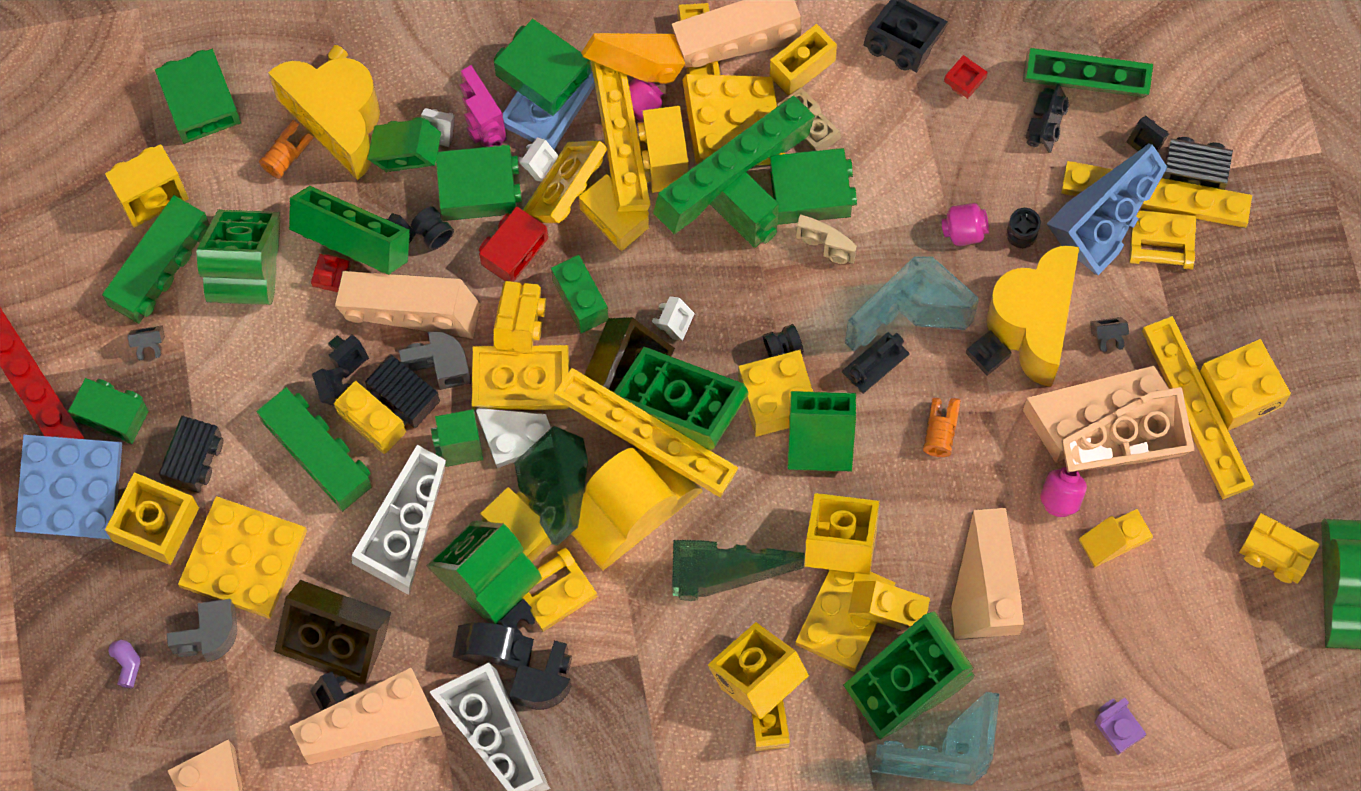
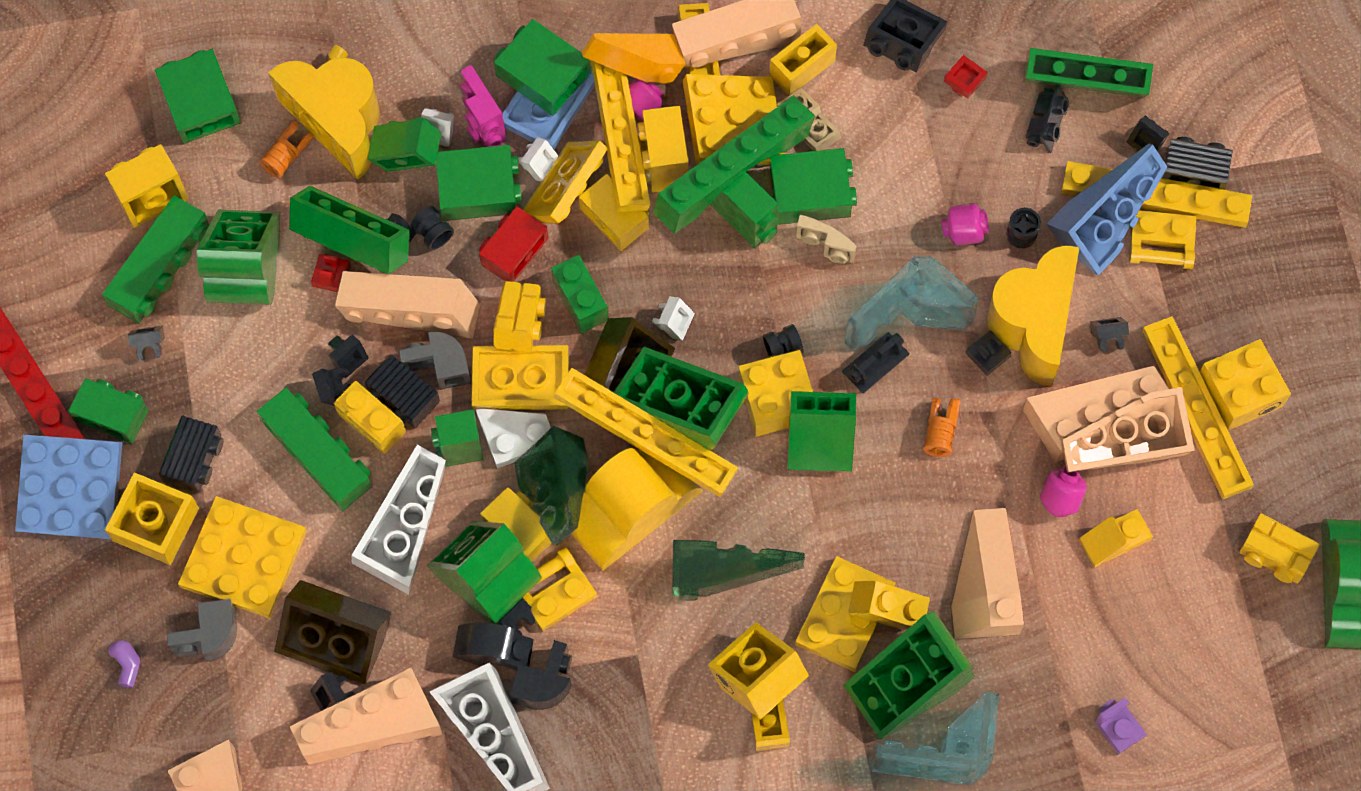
yellow brick [805,493,879,575] -> none

